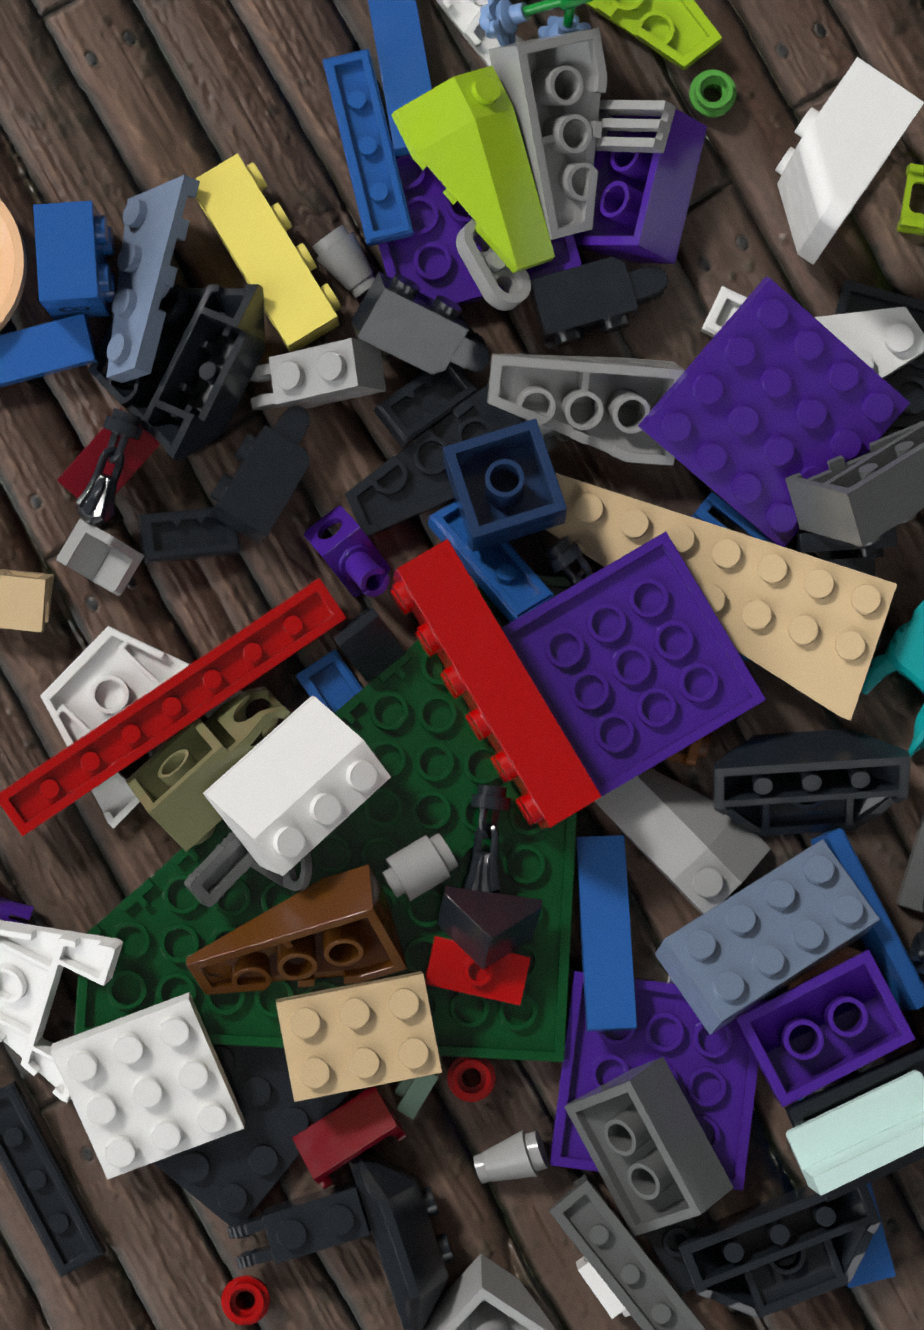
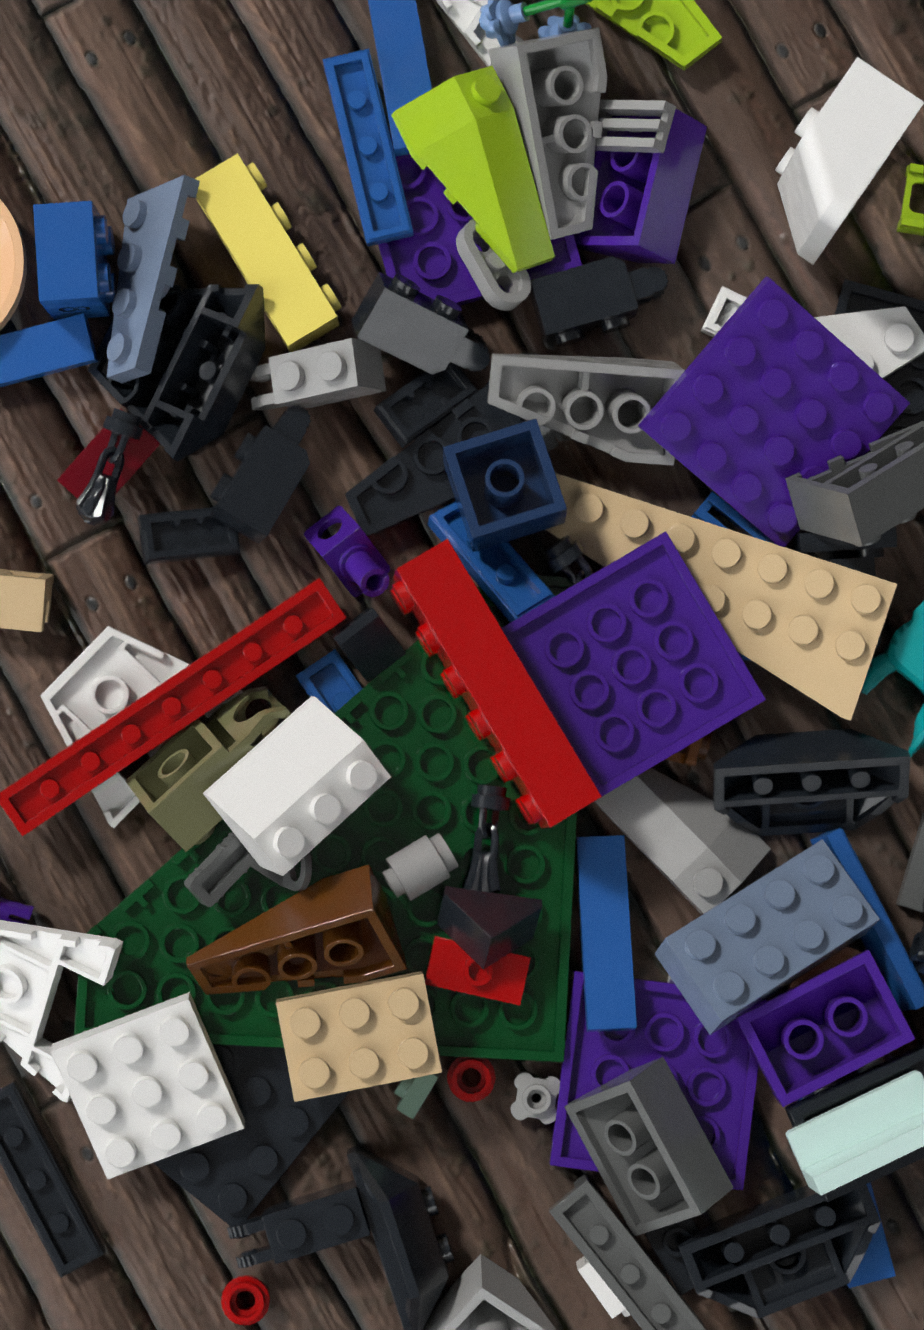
light grey panel [56,519,144,596] -> none
dark red hinge [292,1086,407,1189] -> none
light grey cone [312,224,375,299] -> none
light grey cone [473,1129,549,1184] -> none
bright green plate [689,69,737,118] -> none
none -> light grey plate [510,1072,560,1124]

